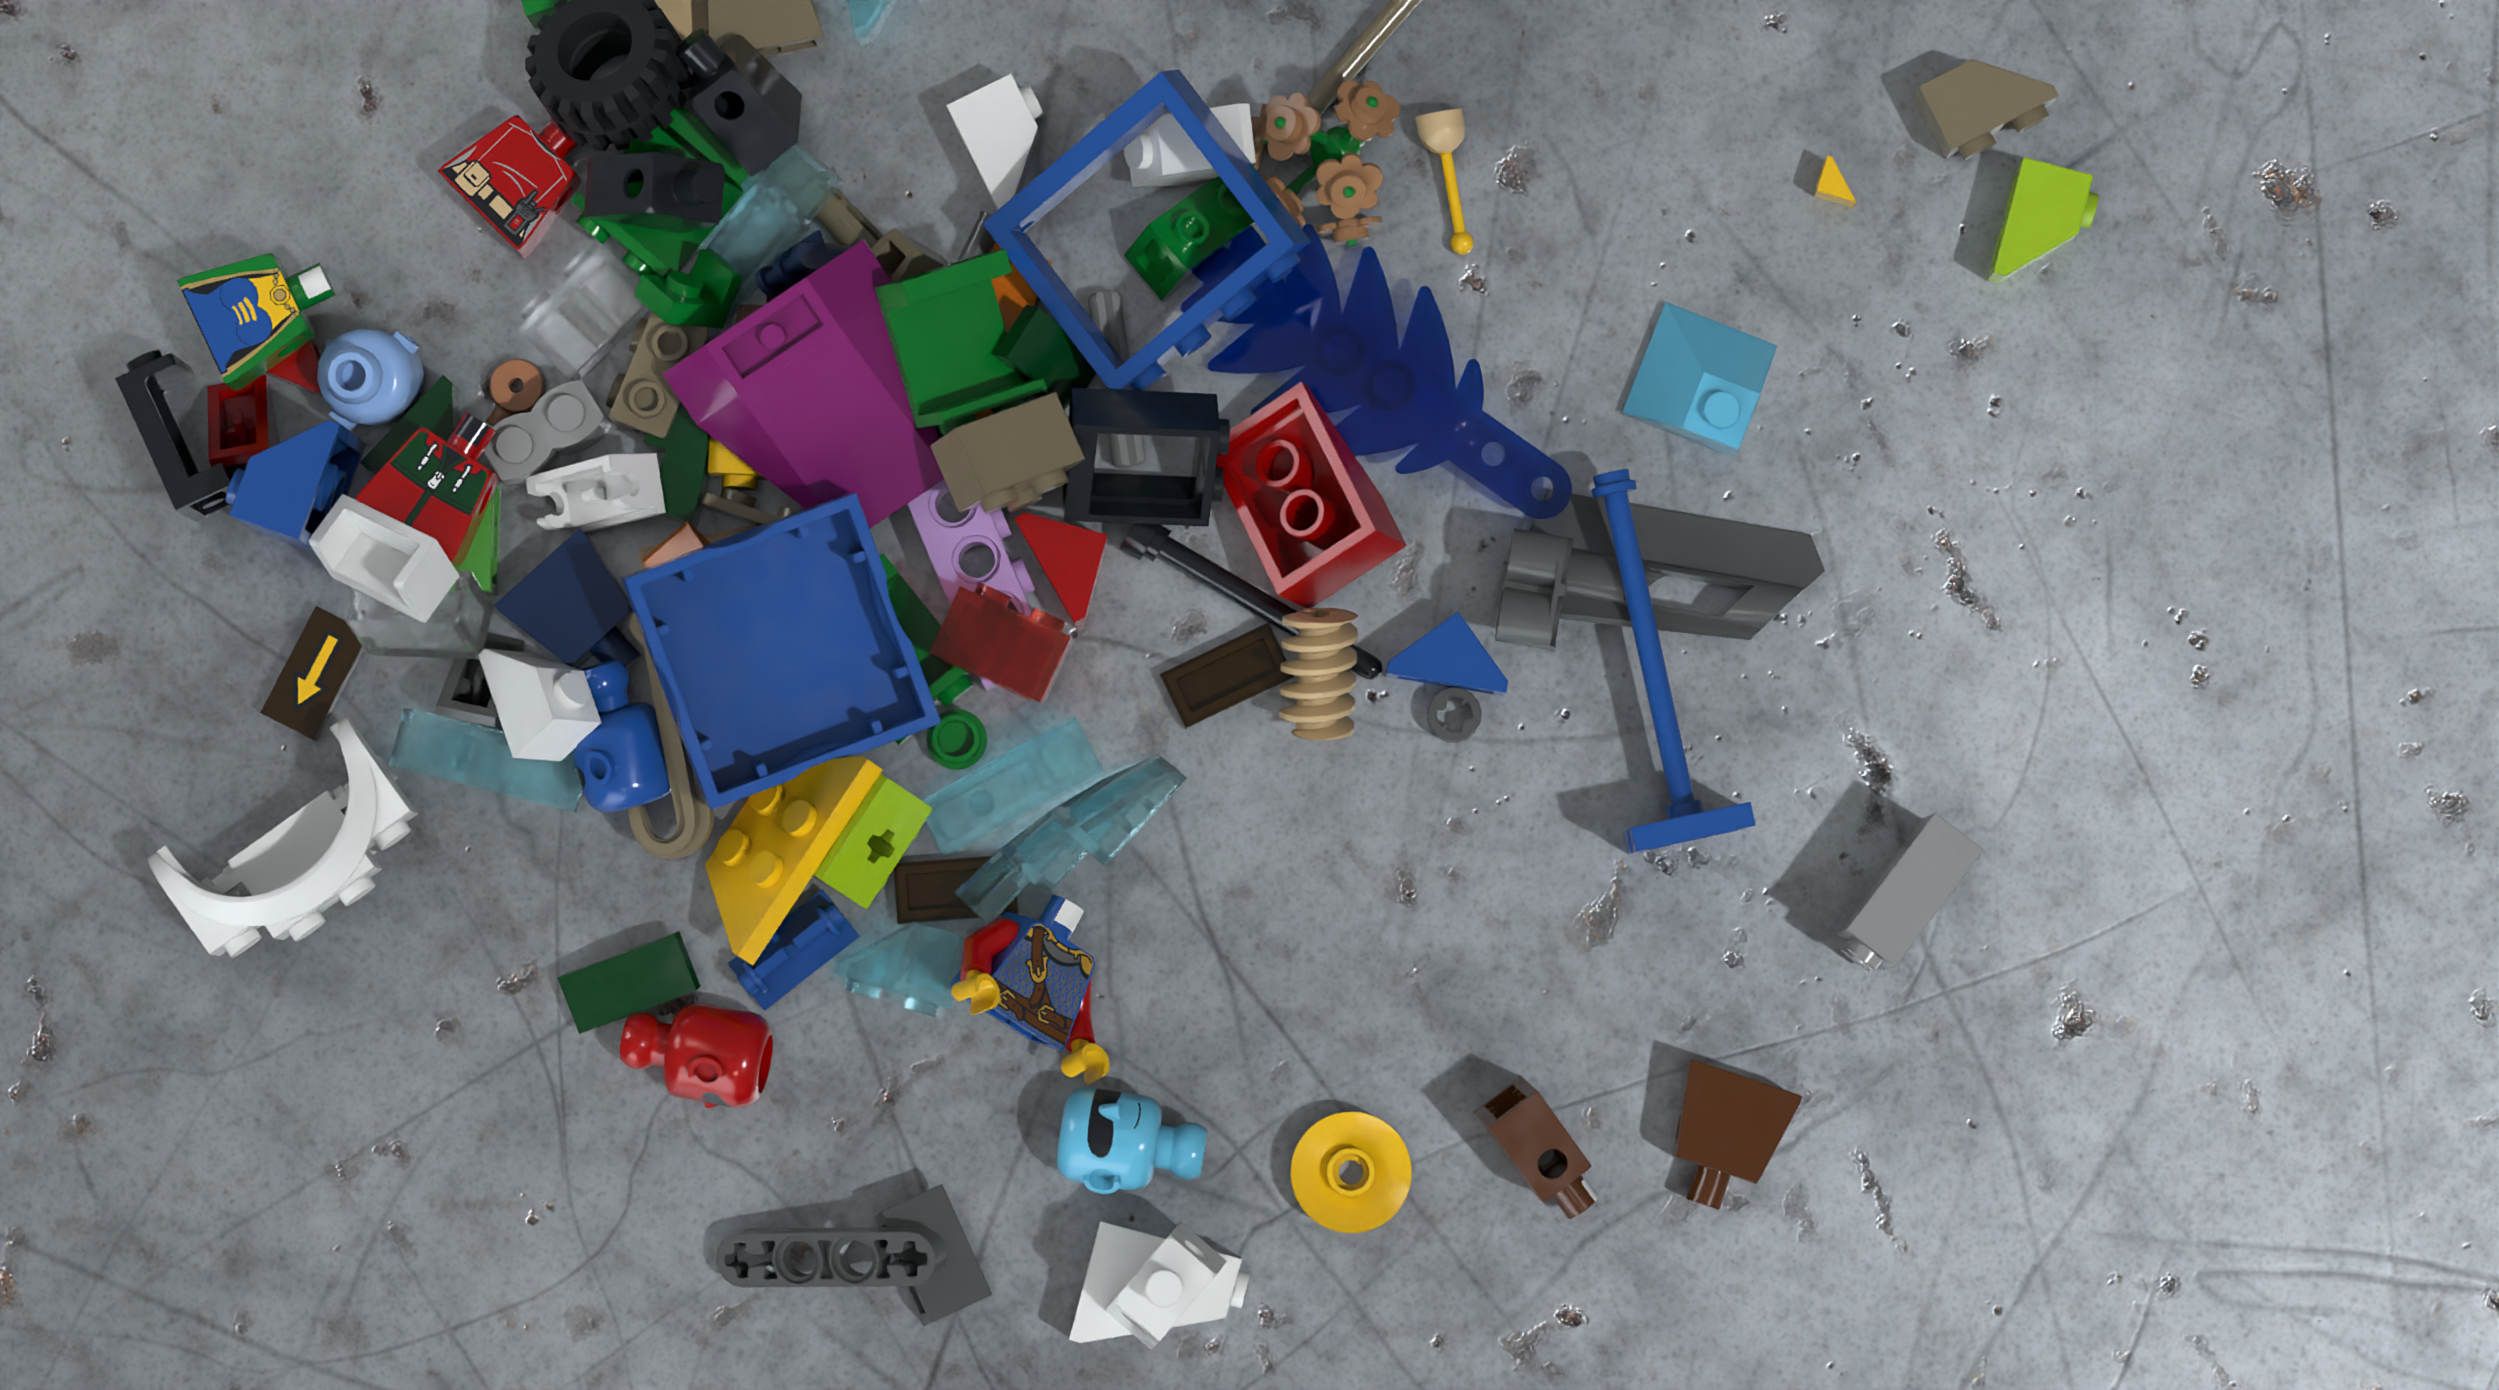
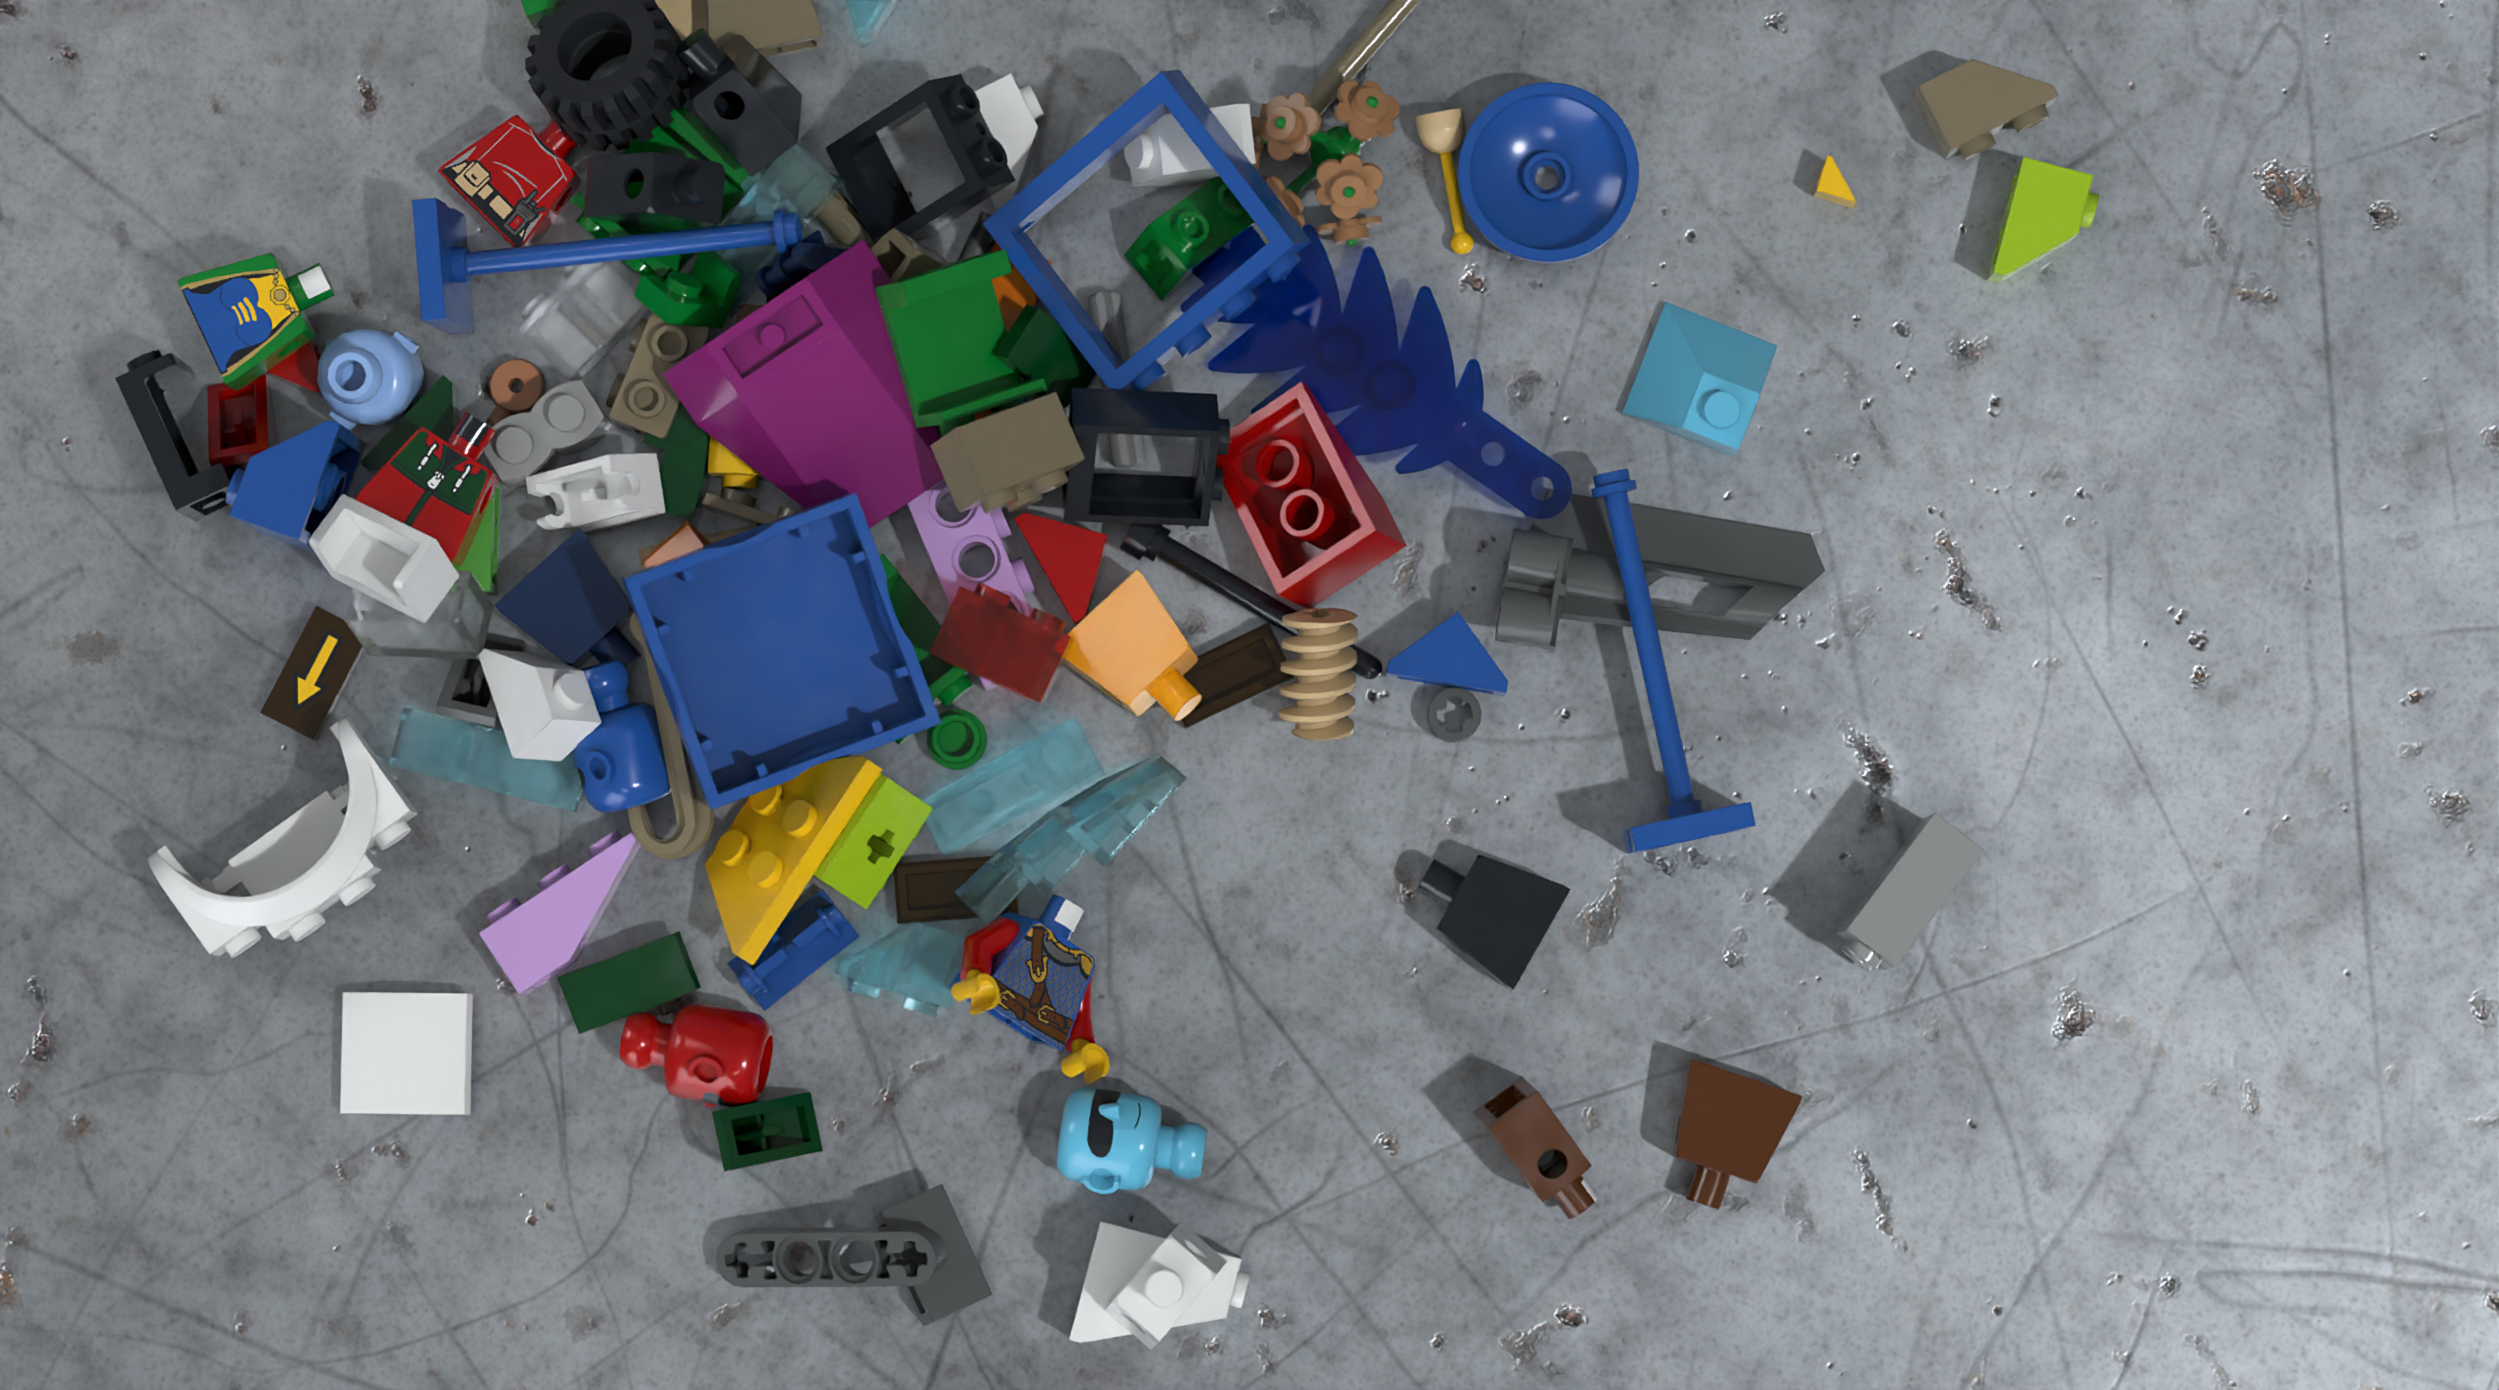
yellow dish [1290,1112,1412,1233] -> none
none -> white slope [340,992,473,1115]
none -> blue tile [412,198,803,335]
none -> lavender slope [479,830,641,995]
none -> dark green slope [712,1092,823,1172]
none -> black window [825,74,1016,245]
none -> light orange torso [1053,569,1202,721]
none -> black torso [1417,855,1571,991]
none -> blue dish [1458,82,1639,263]

